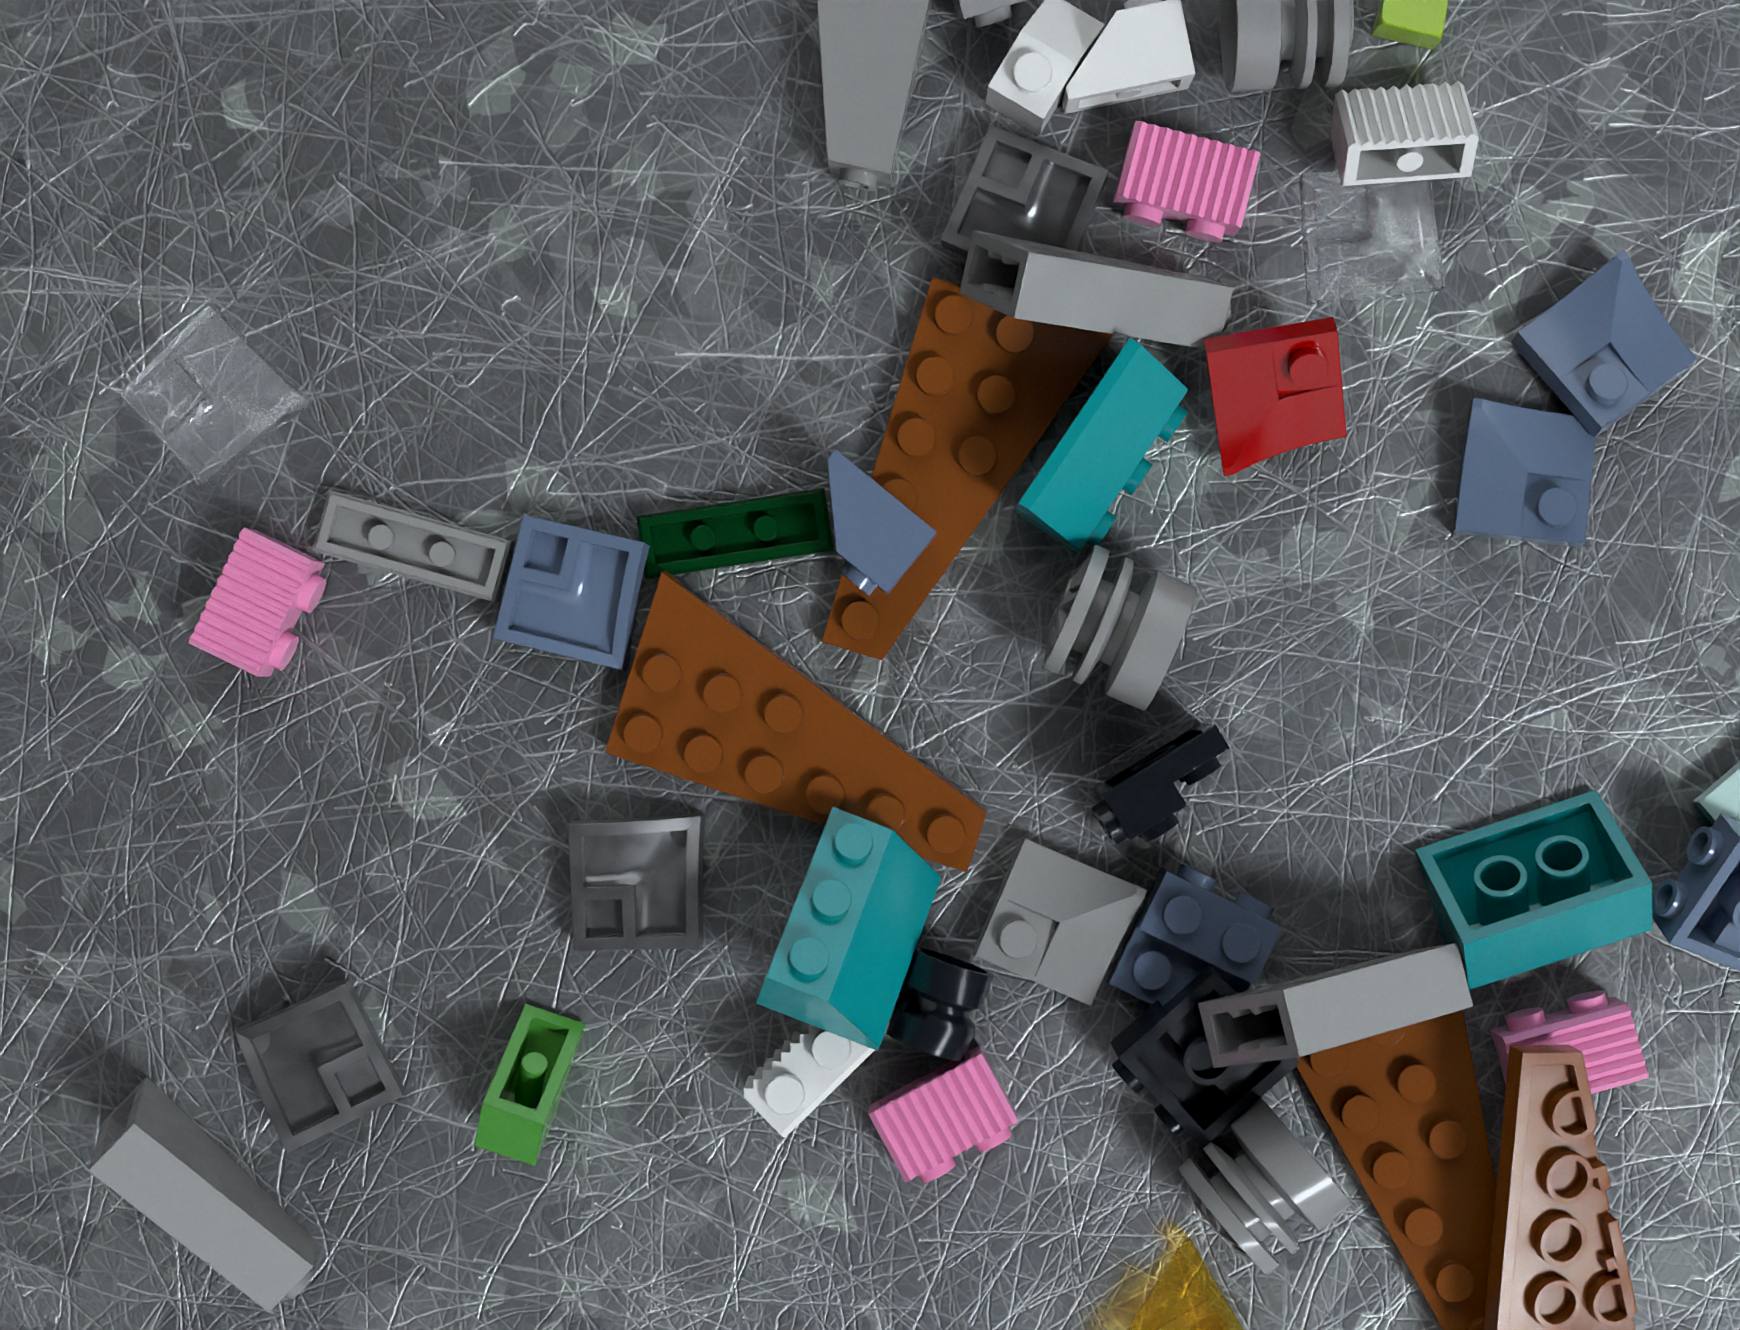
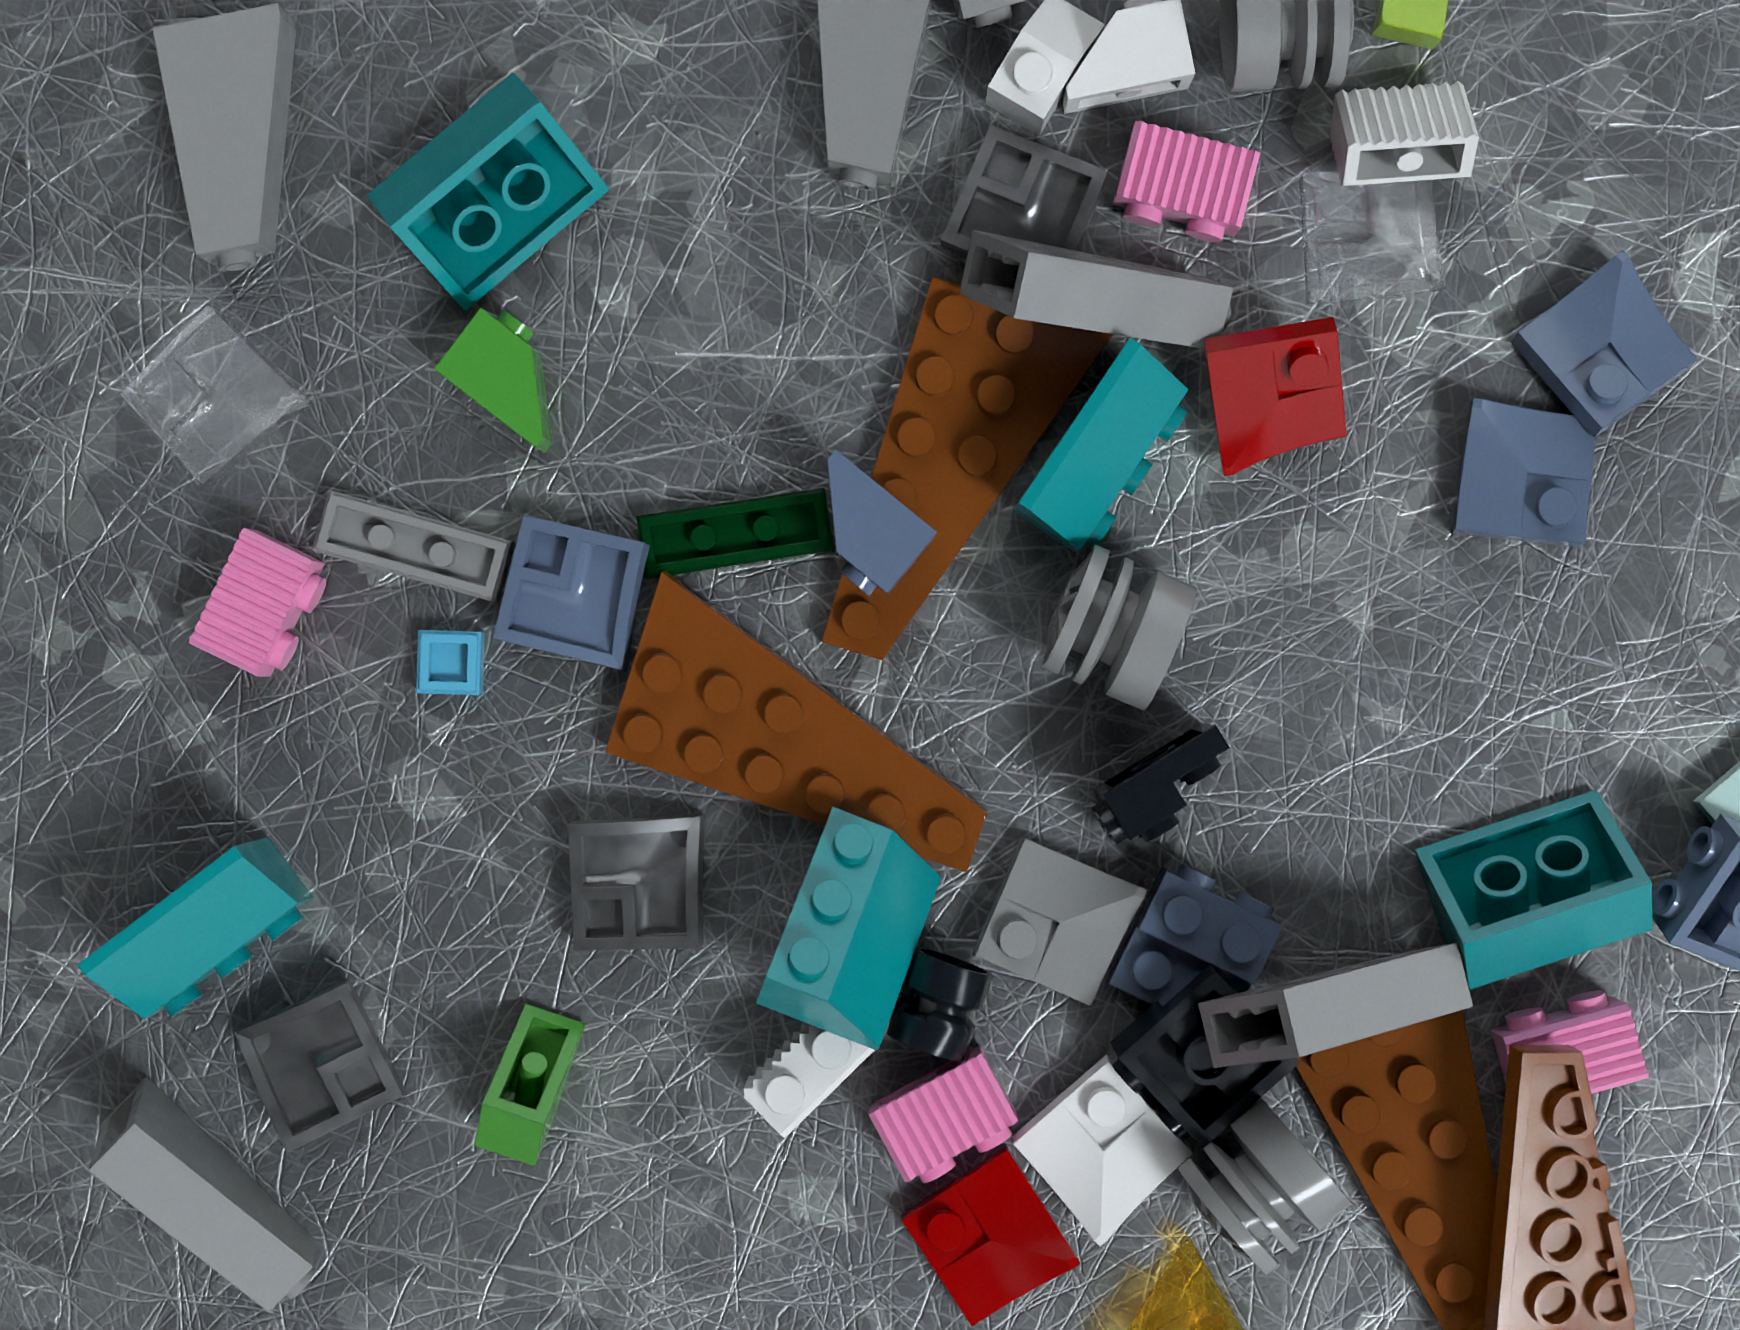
none -> teal slope [77,837,313,1019]
none -> light grey slope [152,3,296,271]
none -> teal slope [366,72,610,311]
none -> medium azure tile [416,630,485,695]
none -> bright green slope [434,308,553,453]
none -> red plate [901,1145,1080,1326]
none -> white plate [1012,1054,1193,1247]

